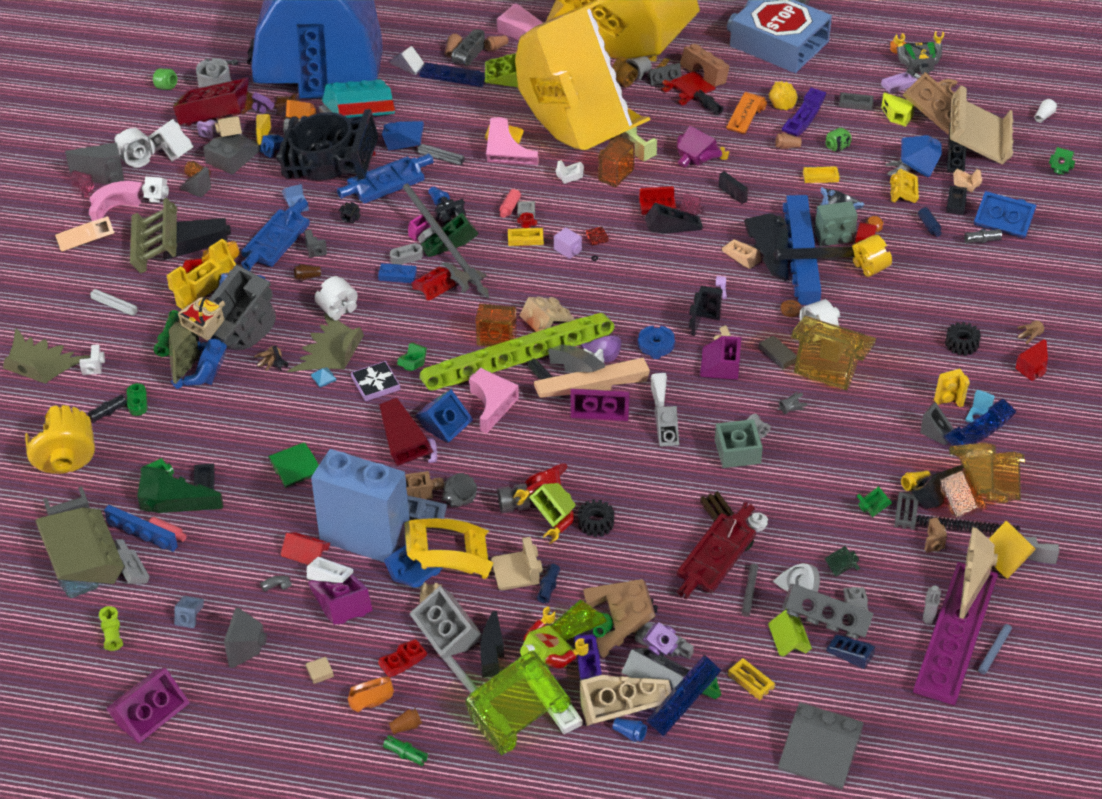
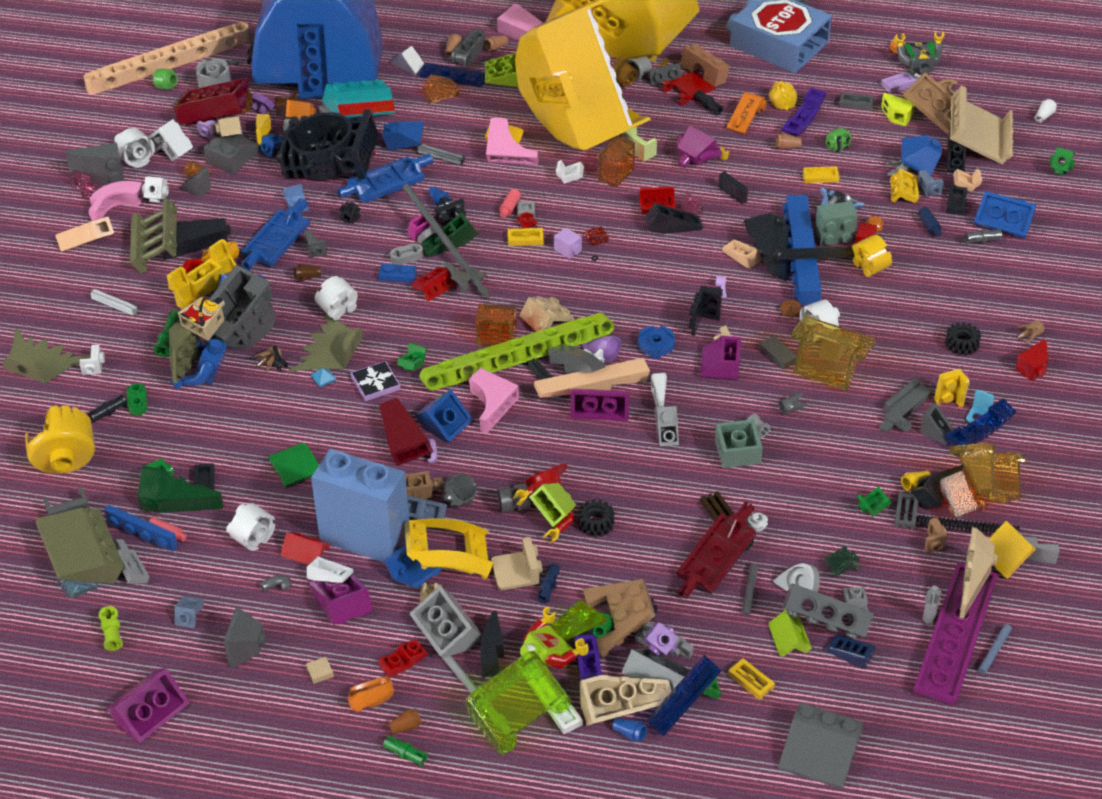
none -> light nougat beam [84,22,250,94]
none -> white brick [226,503,275,551]
none -> clear orange slope [422,75,460,104]
none -> dark grey piece [879,378,932,434]
none -> sand blue bracket [918,170,944,197]

